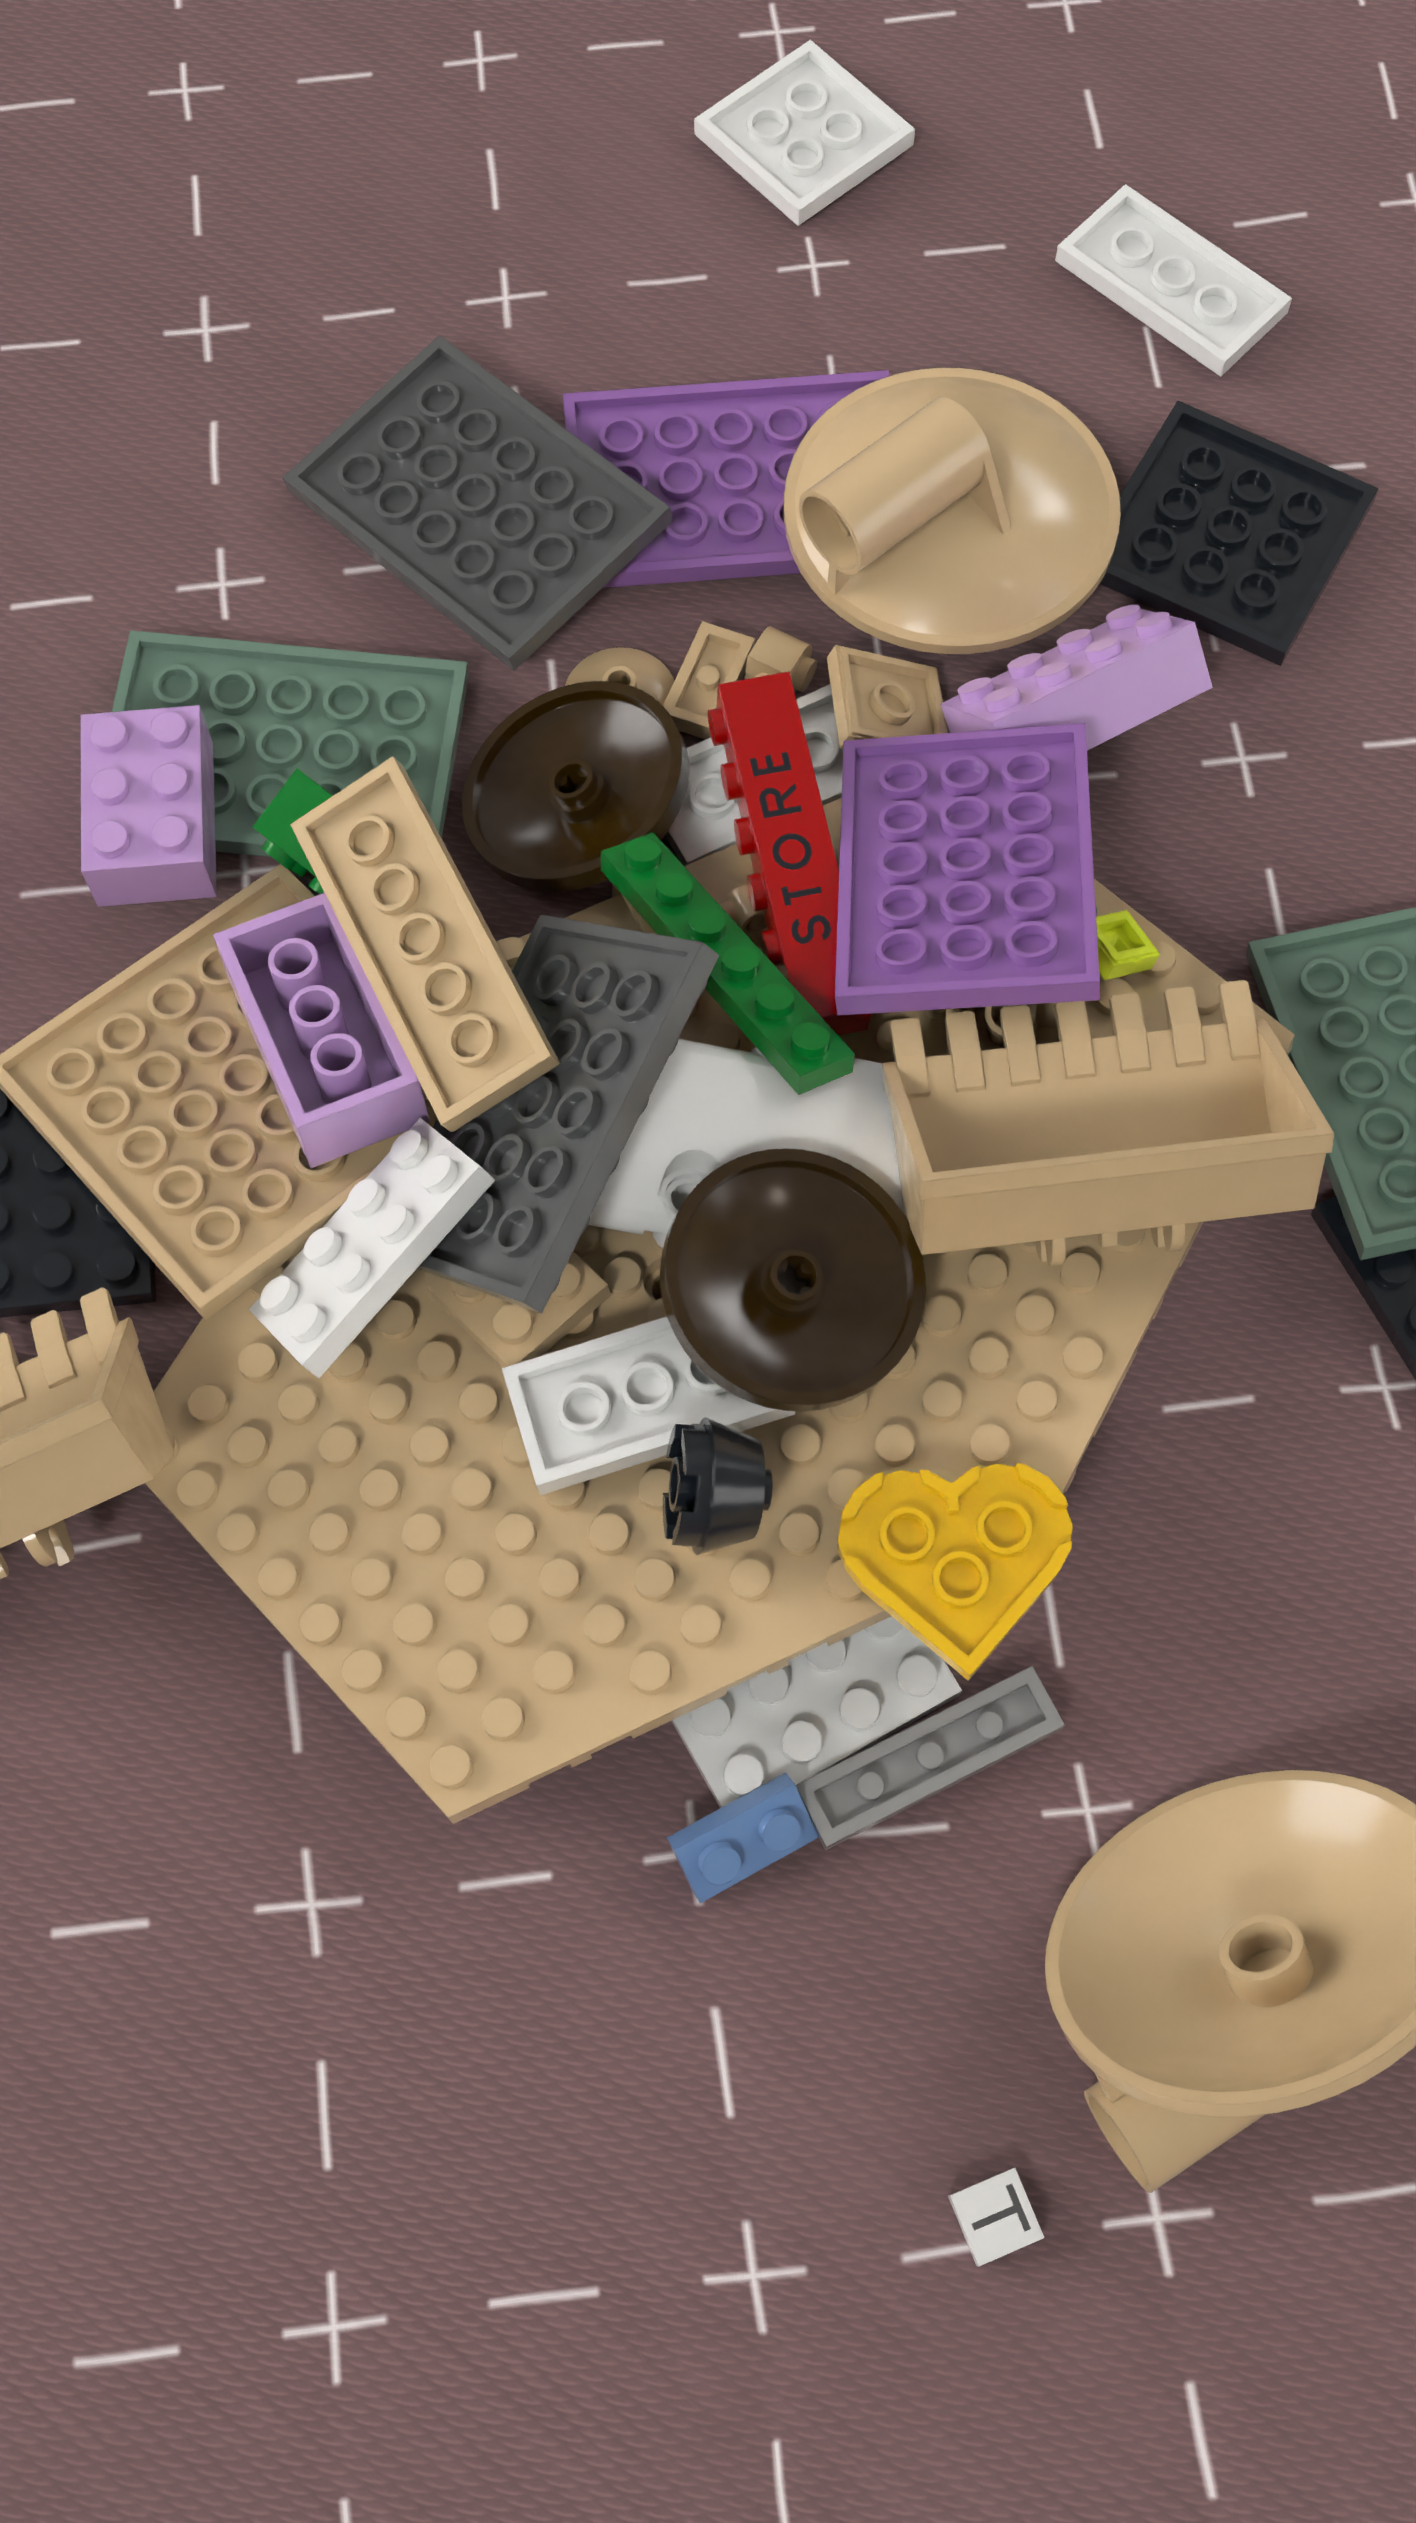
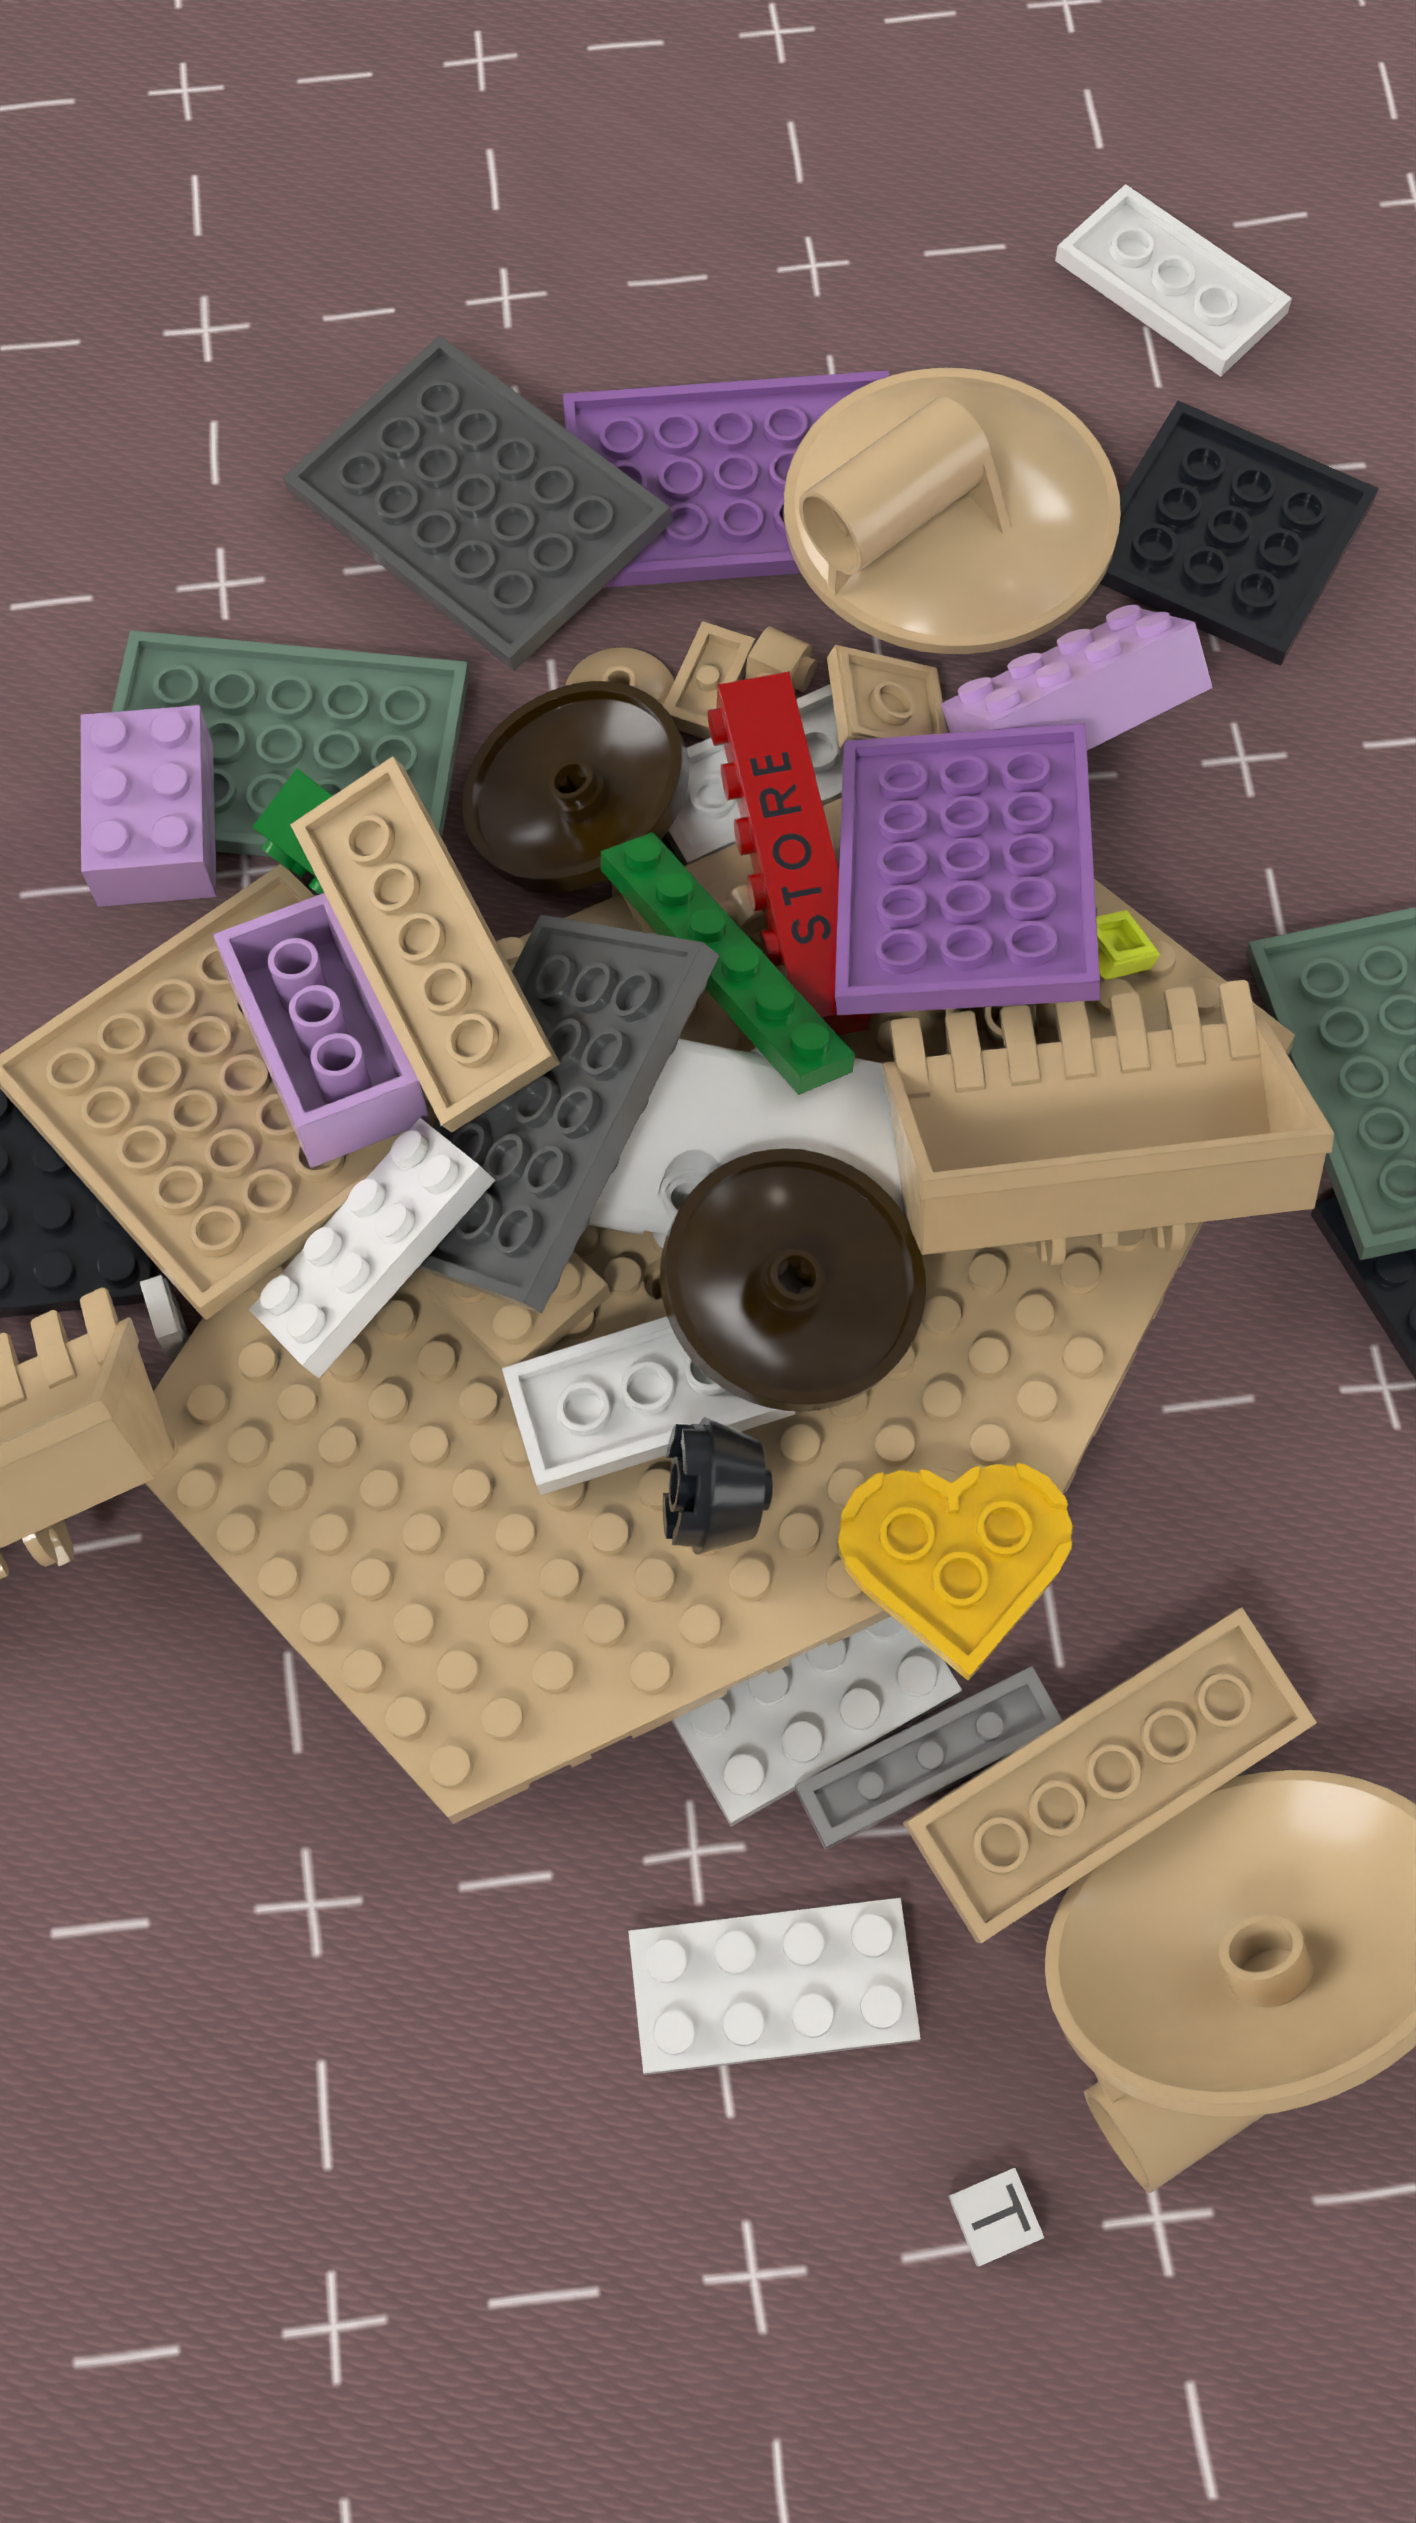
medium blue plate [667,1772,819,1903] -> none
white plate [694,40,915,226] -> none
none -> white tile [140,1275,189,1359]
none -> white plate [628,1898,921,2075]
none -> tan plate [903,1607,1317,1943]

